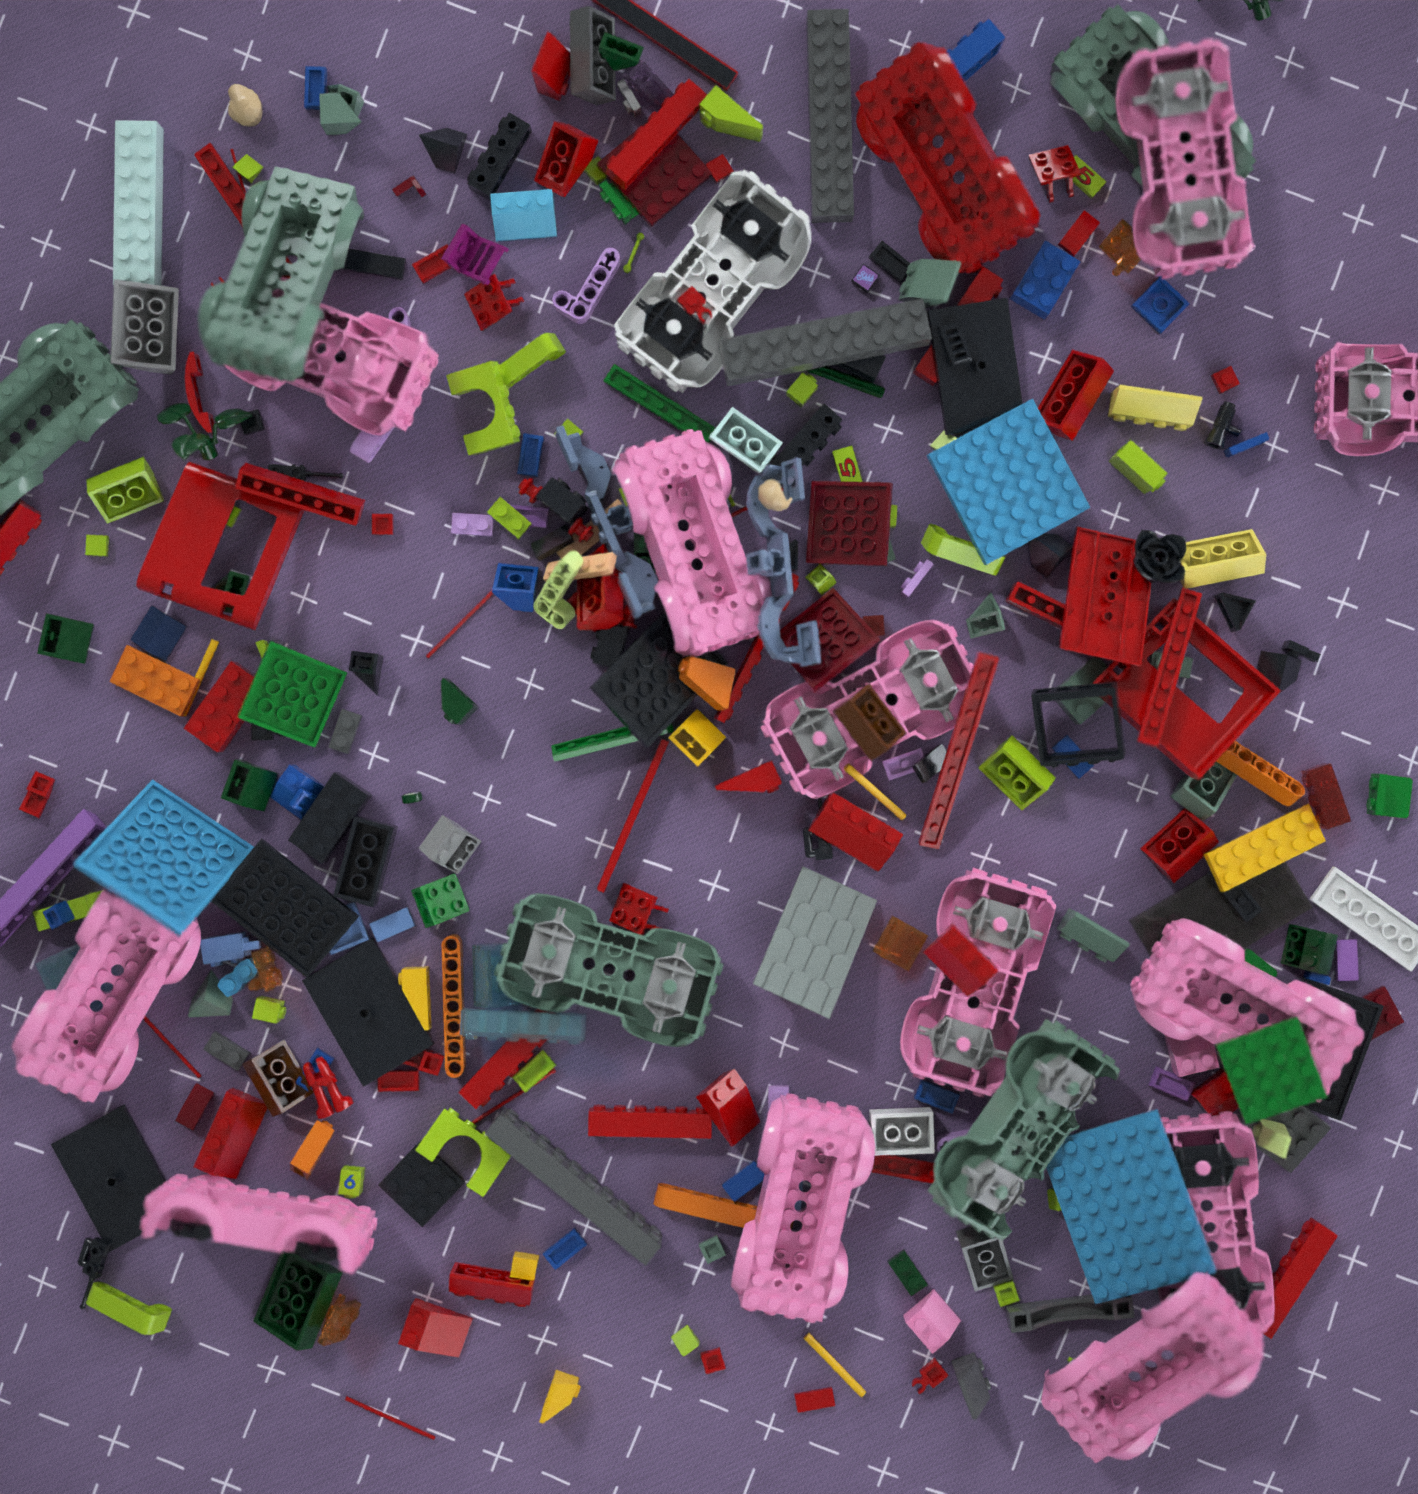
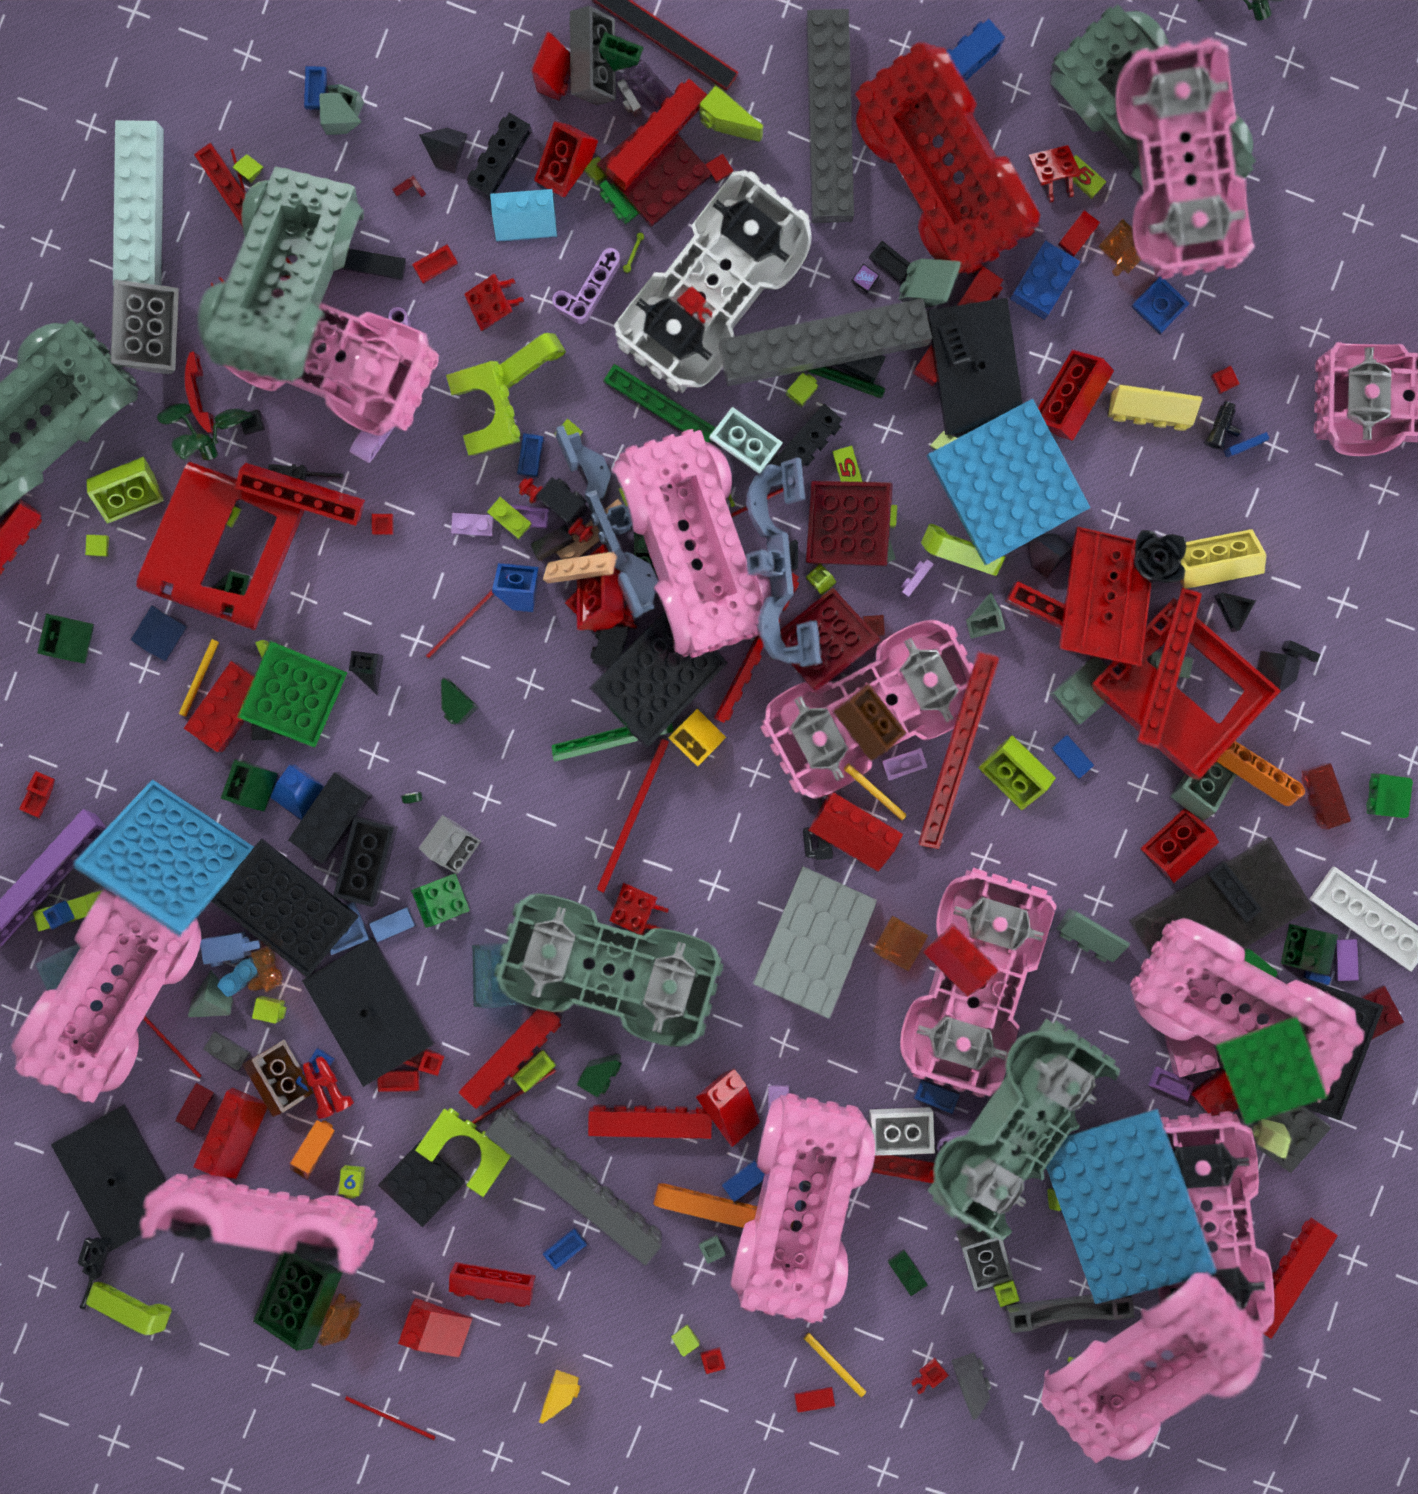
orange plate [109,645,201,717] -> none
tan hair [228,84,263,127] -> none
blue tile [289,787,317,814] -> none
dark grey plate [328,709,362,754] -> none
yellow slope [398,966,432,1030] -> none
magenta plate [441,224,509,285] -> none
orange beam [442,934,466,1078] -> none
clear light blue brick [460,1008,587,1044] -> none
yellow panel [510,1251,539,1281] -> none
yellowish green beam [534,551,583,629] -> none
orange slope [678,656,736,711] -> none
red slope [715,760,782,794] -> none
tan hair [758,479,792,511] -> none
bright pink slope [903,1289,961,1354] -> none
black tile [912,744,947,783] -> none
black window [1031,681,1126,768] -> none
lime brick [1108,440,1168,494] -> none
yellow plate [1203,804,1326,892] -> none
none -> dark green slope [577,1054,622,1098]

